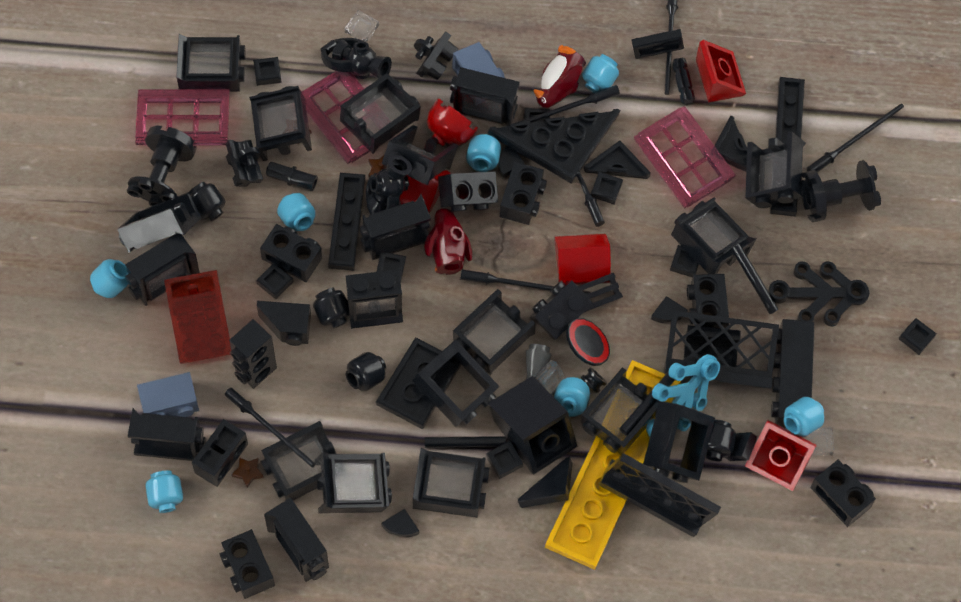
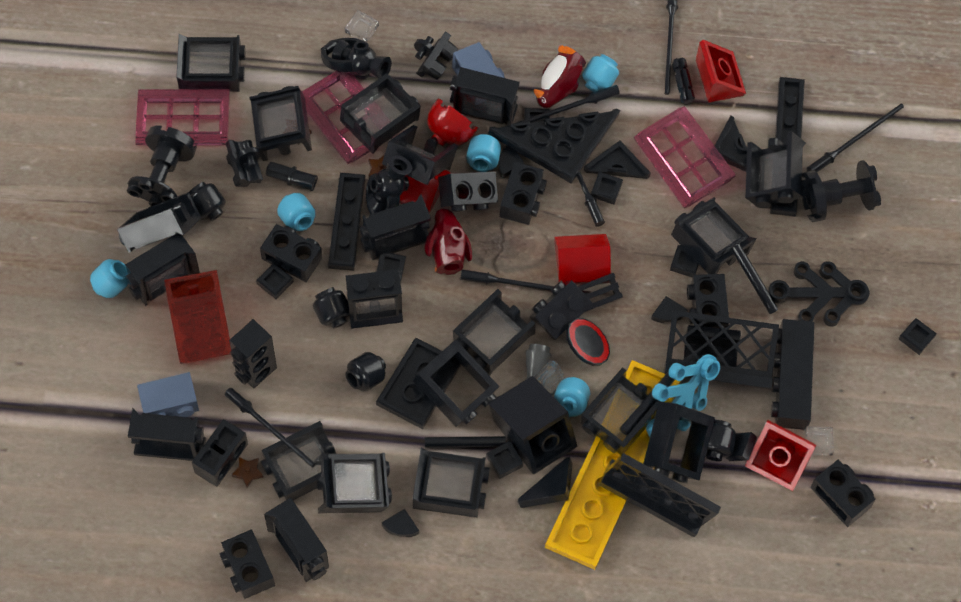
medium azure head [145,470,183,513] -> none
black tile [253,57,282,86] -> none
black slope [257,301,311,346] -> none
black bush [581,367,607,393] -> none
black tile [631,29,684,59] -> none
medium azure head [784,397,825,437] -> none

